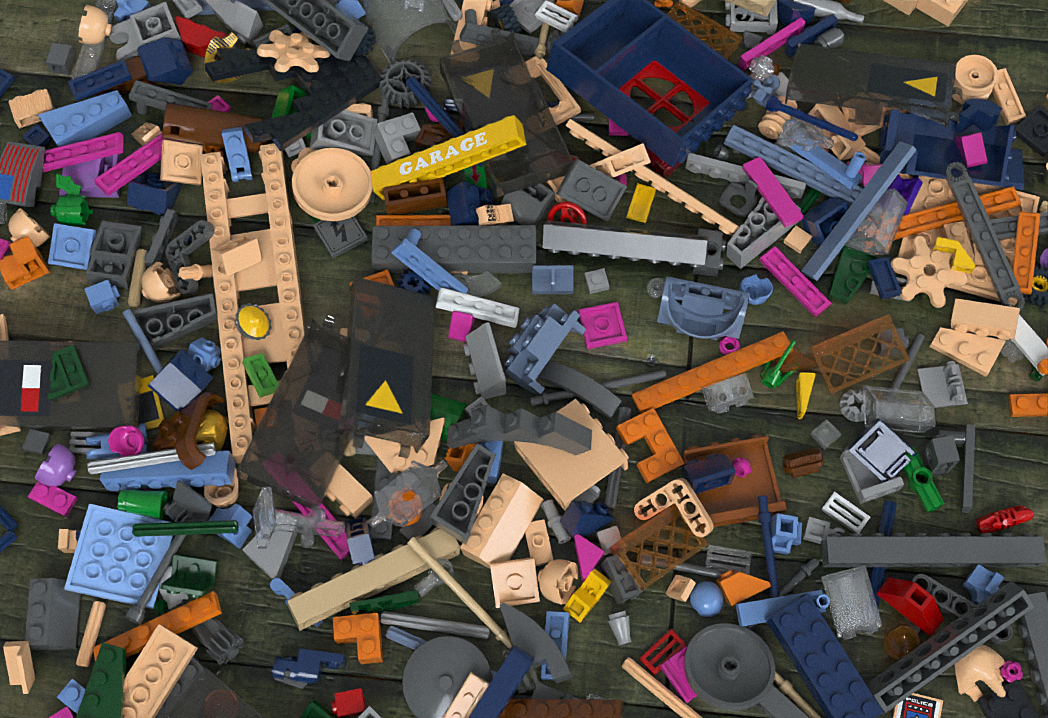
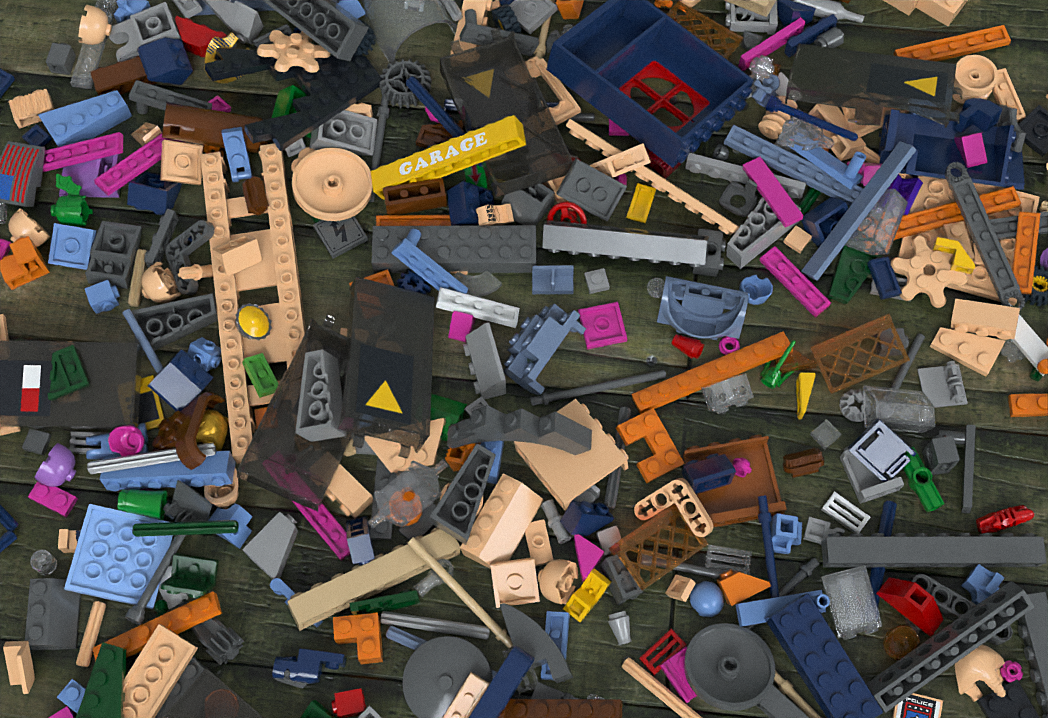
dark blue plate [68,60,132,101] -> none
clear piece [253,487,345,549] -> none
light grey brick [373,113,421,165] -> none
white tile [535,0,578,33] -> none
dark grey slope [539,361,622,419] -> none
none -> clear wheel [30,550,57,575]
none -> reddish brown piece [242,176,269,215]
none -> light grey wedge [295,349,347,442]
none -> red cone [672,334,704,359]
none -> orange plate [894,25,1011,68]
none -> dark grey tile [997,104,1026,152]

